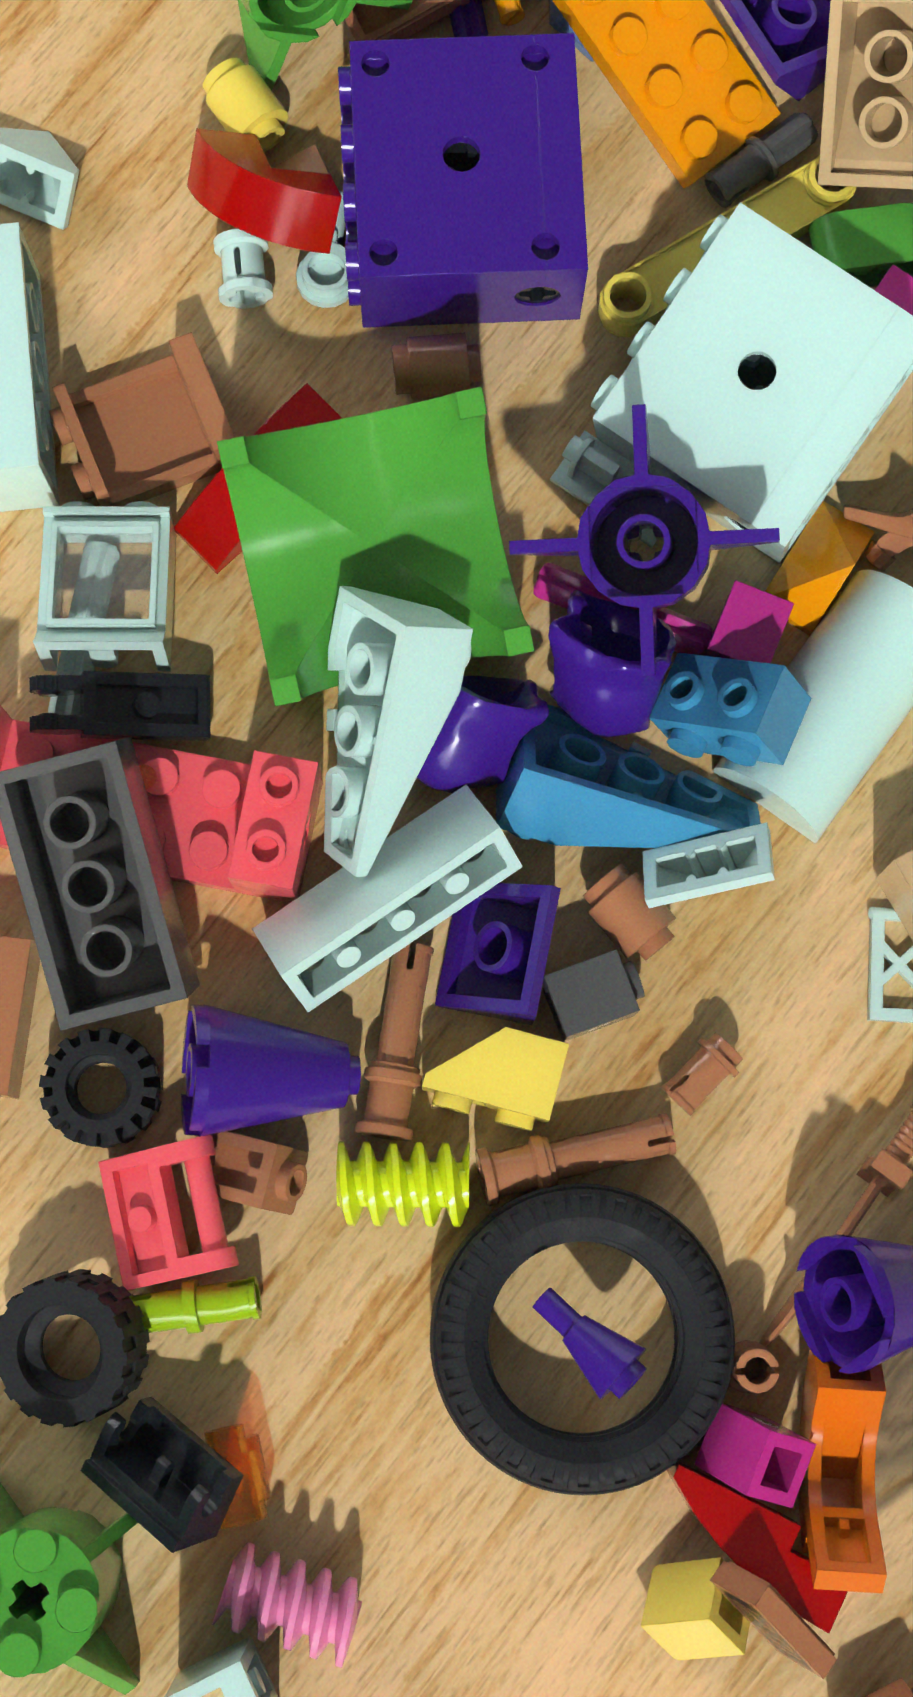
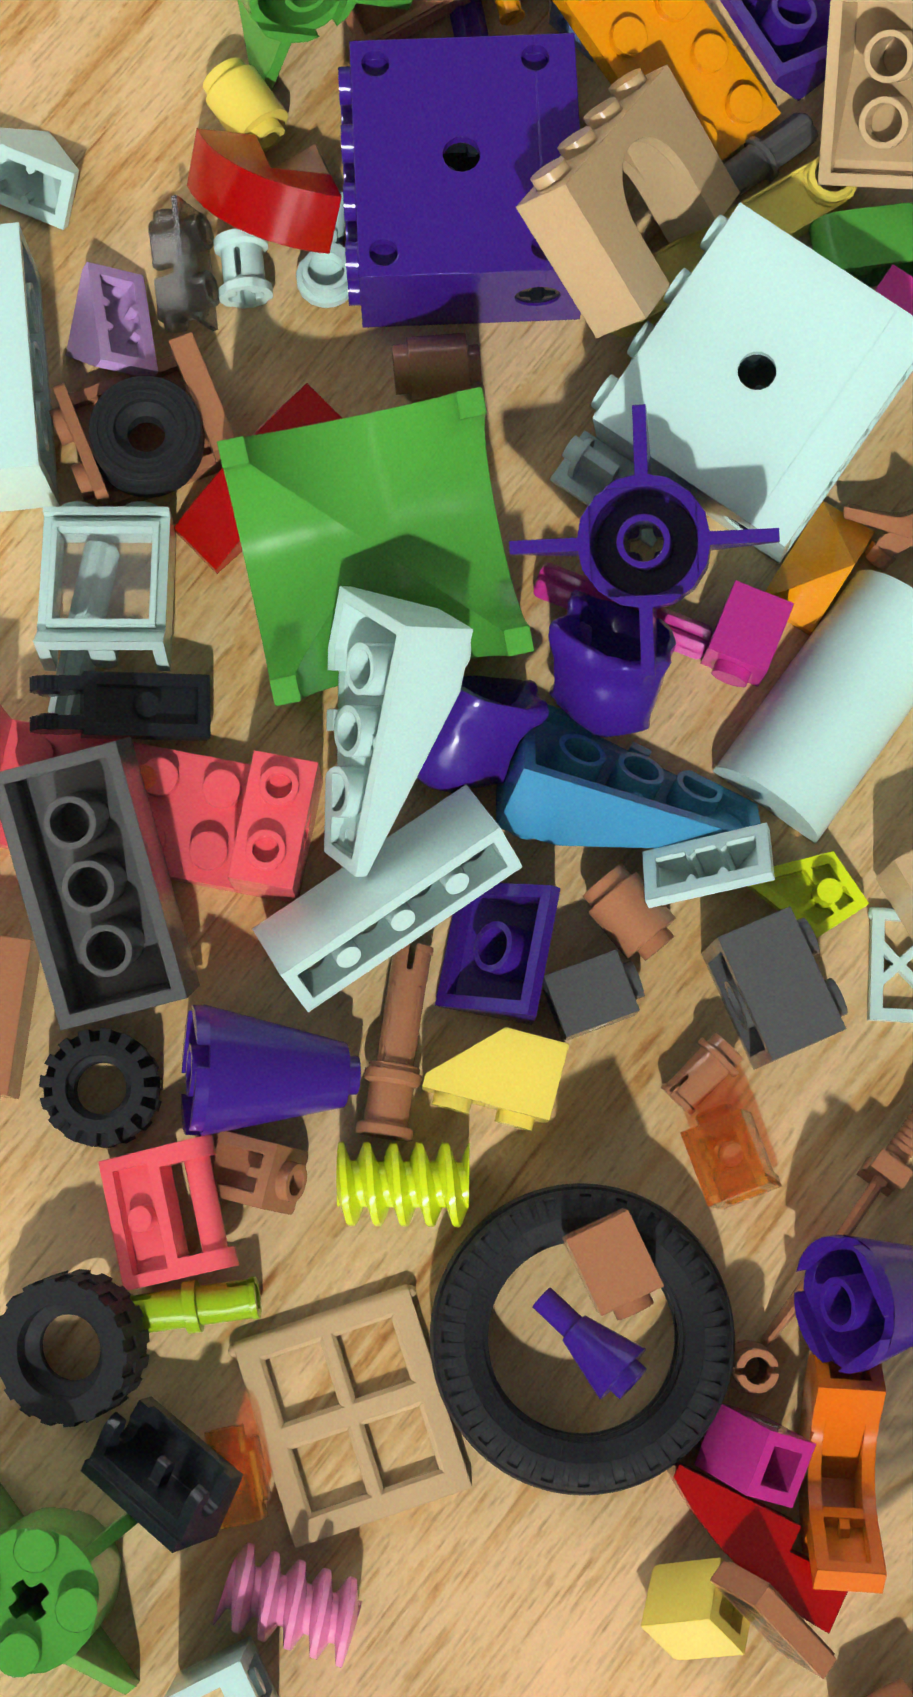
nougat pin [475,1113,676,1206] -> none
dark azure brick [649,653,812,766] -> none
none -> lavender slope [65,262,158,377]
none -> black tyre [88,376,204,498]
none -> clear smoke hinge [148,195,220,333]
none -> tan window [228,1284,472,1548]
none -> tan arch [516,65,740,338]
none -> nougat brick [562,1208,664,1320]
none -> clear orange brick [680,1104,782,1210]
none -> dark grey brick [701,906,848,1070]
none -> neon yellow piece [747,851,869,939]

